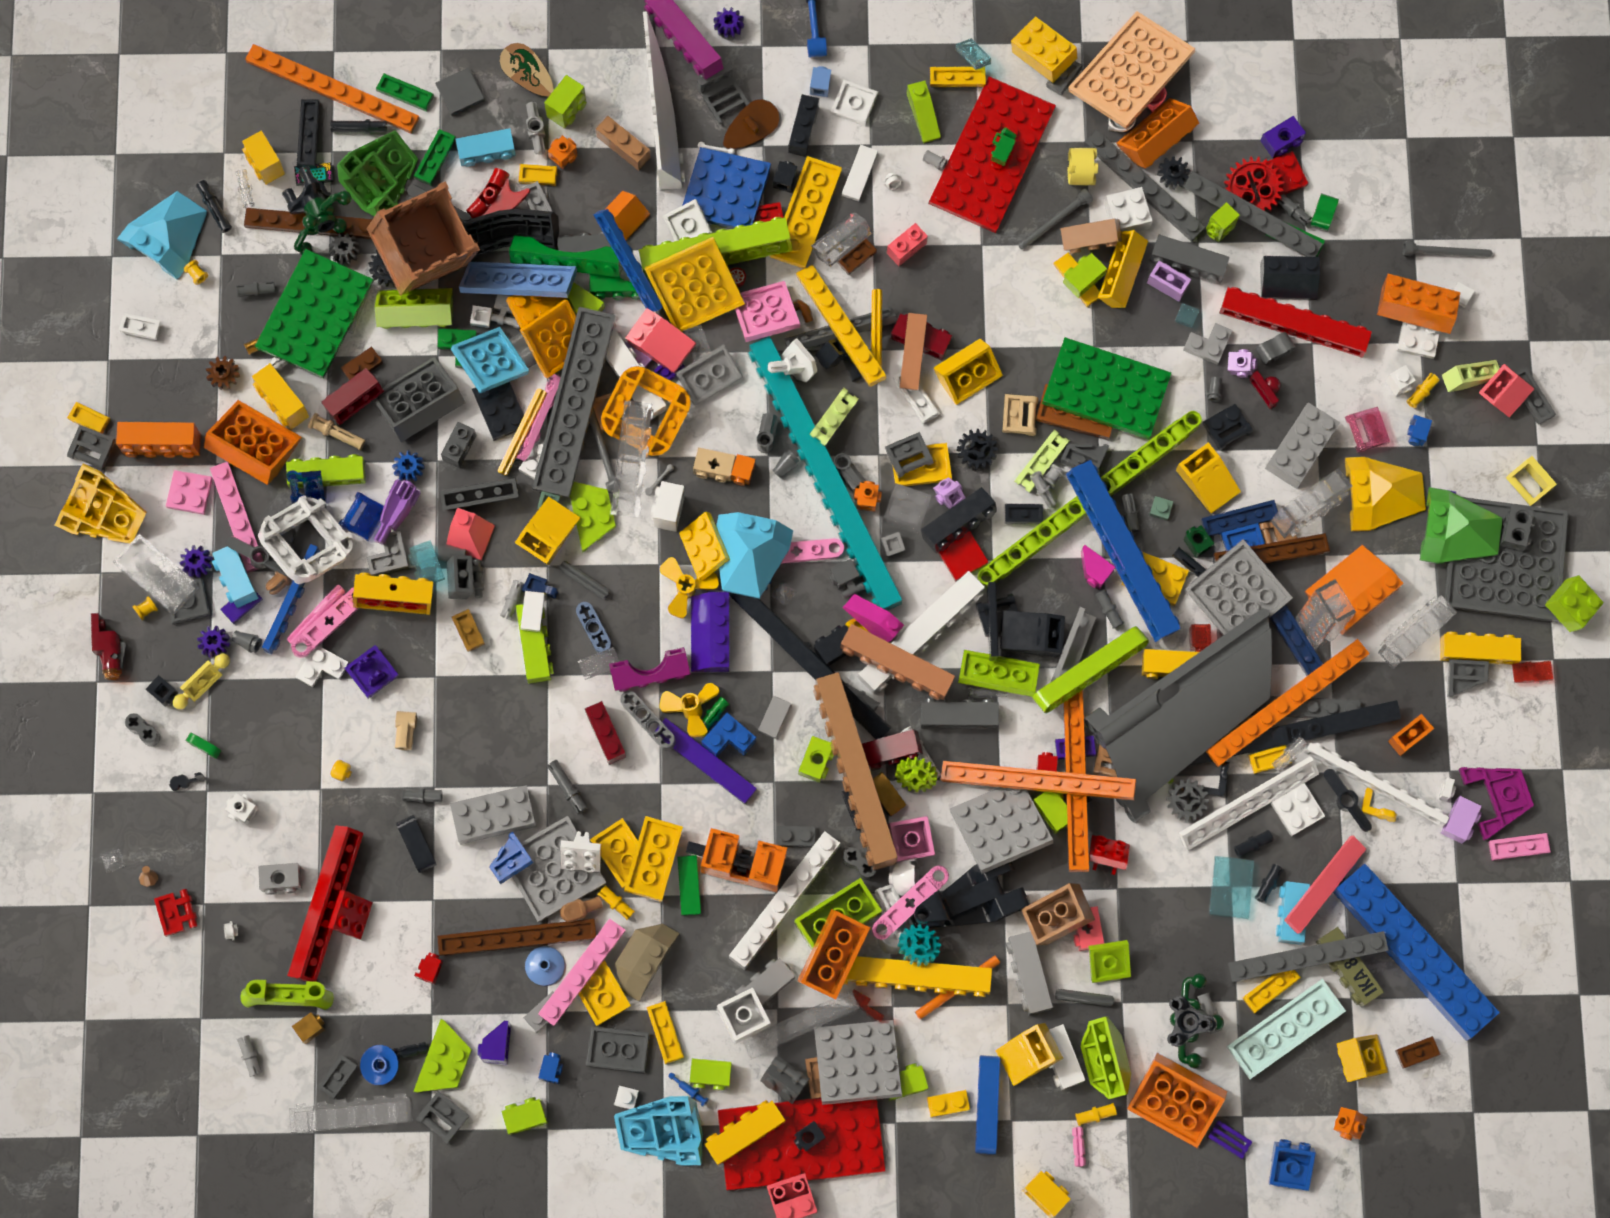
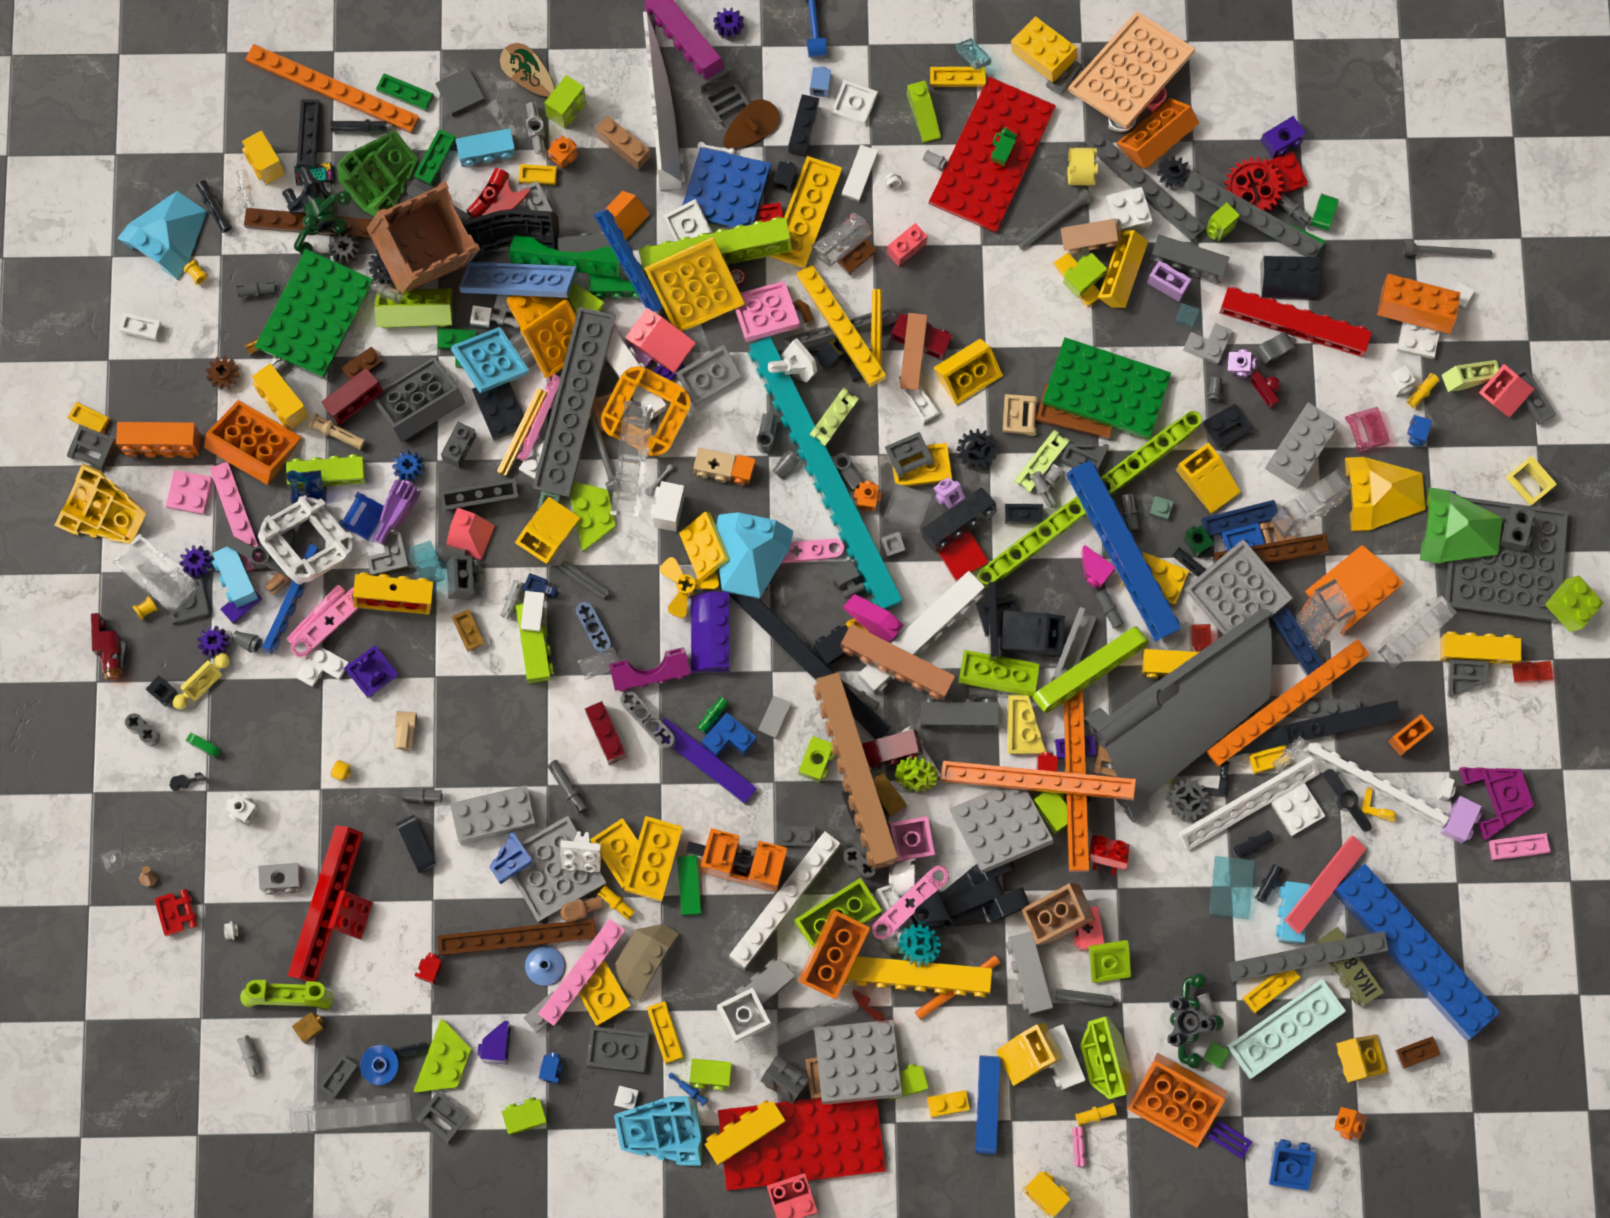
yellow piece [659,683,720,737] -> none
black brick [794,1121,826,1152] -> none
none -> clear pin [369,279,403,303]
none -> light yellow wing [1007,695,1046,754]
none -> bright green tile [1202,1041,1229,1069]

